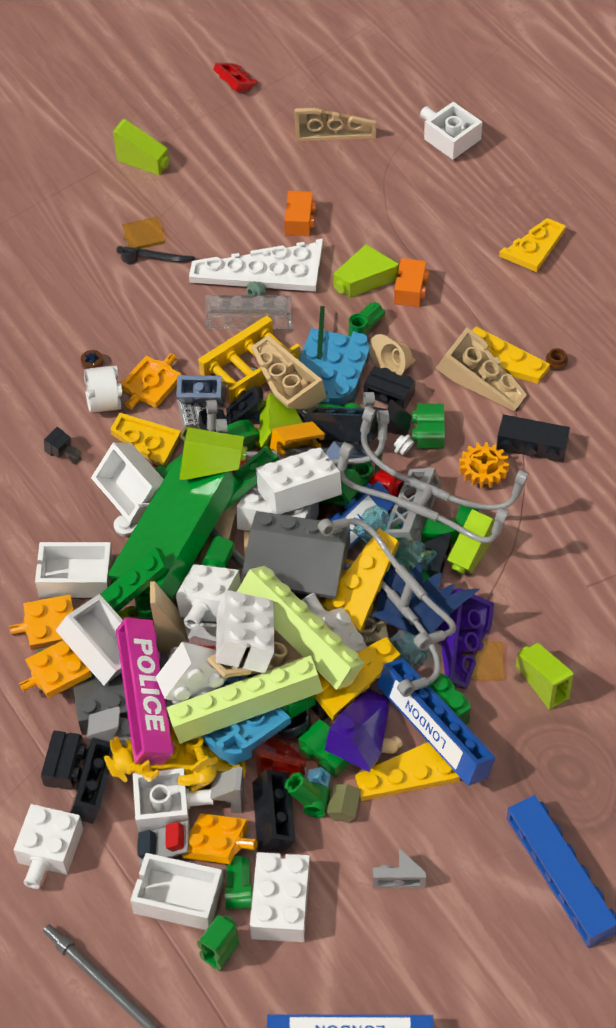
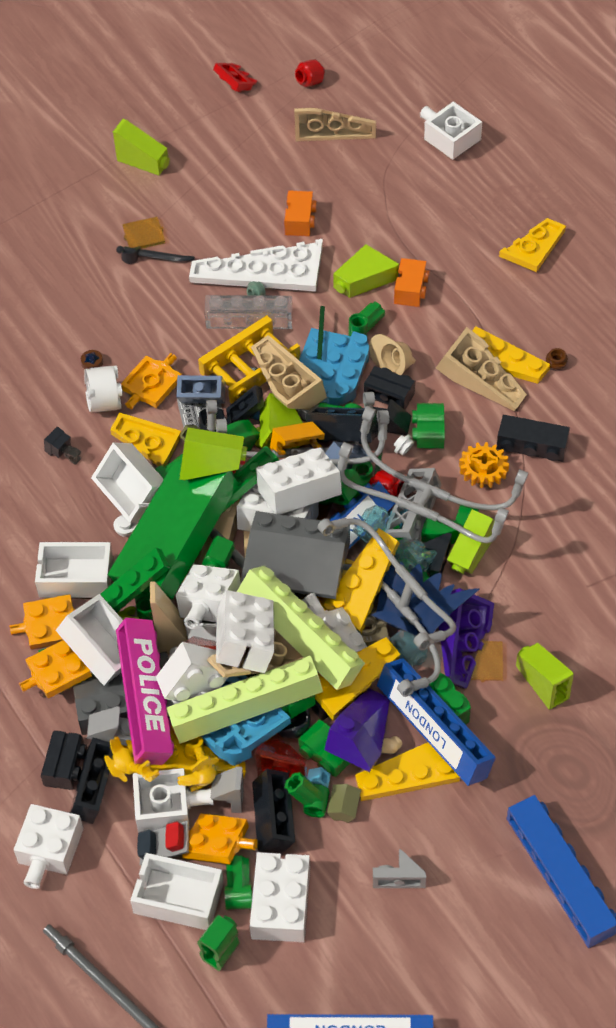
none -> red head [295,59,325,87]

